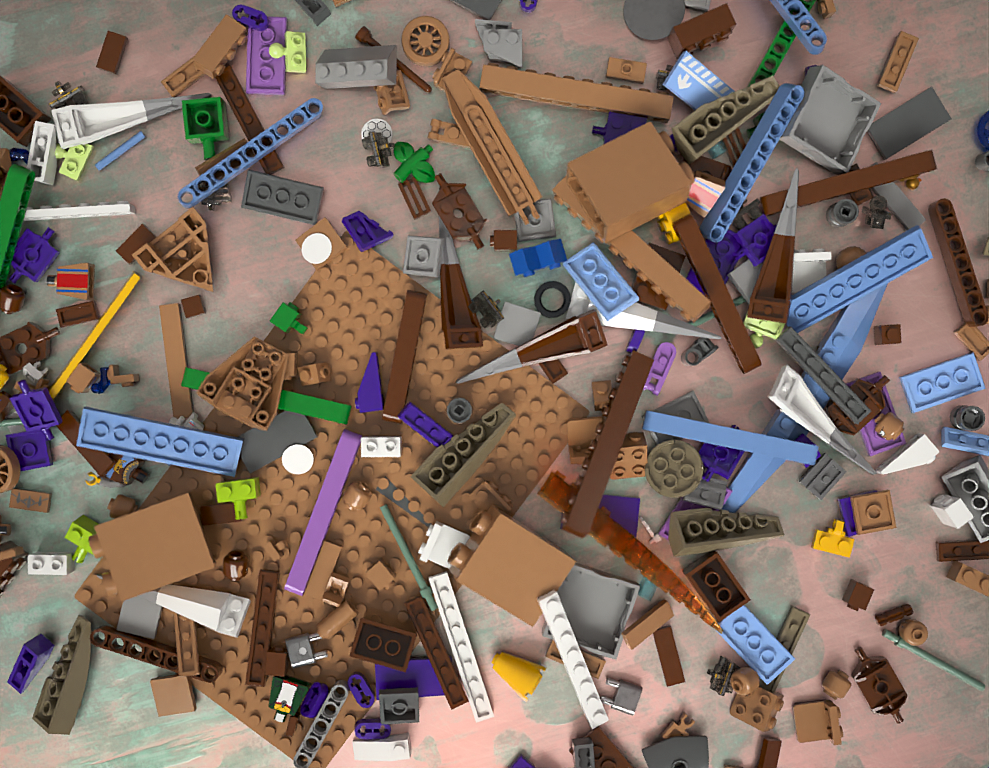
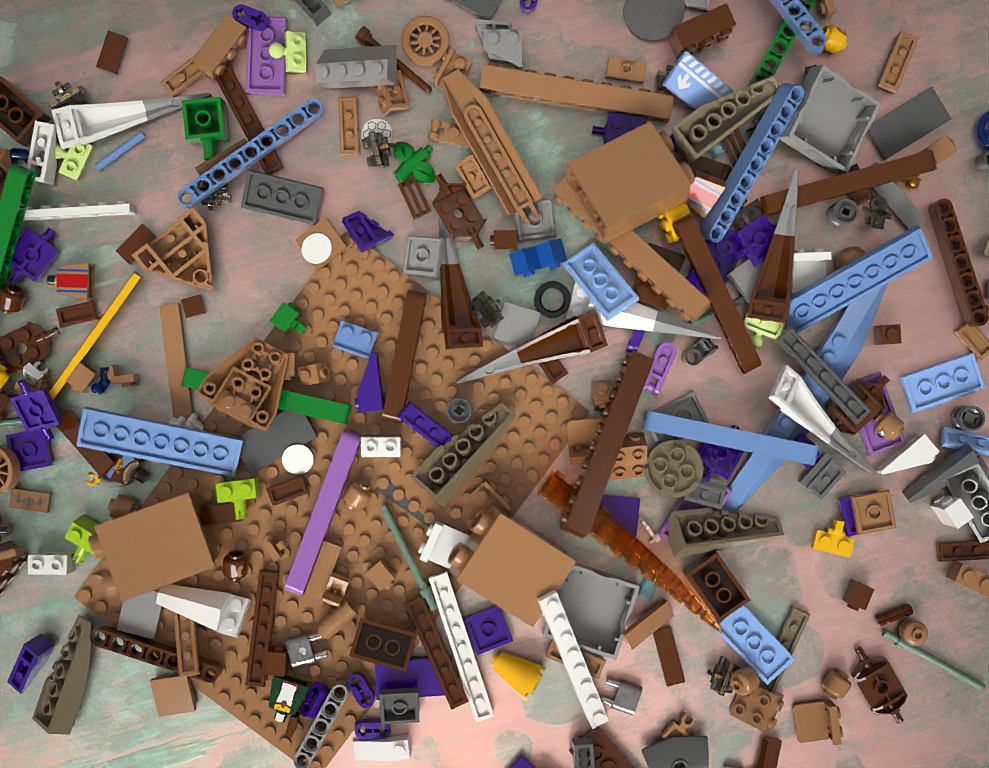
none -> reddish brown tile [266,475,310,506]
none -> medium blue plate [332,320,378,359]
none -> medium nougat tile [338,96,360,156]
none -> medium nougat bracket [455,154,492,199]
none -> dark purple plate [463,605,513,655]
none -> yellow head [818,24,848,54]
none -> dark grey slope [903,443,980,503]
none -> medium nougat brick [921,135,957,165]

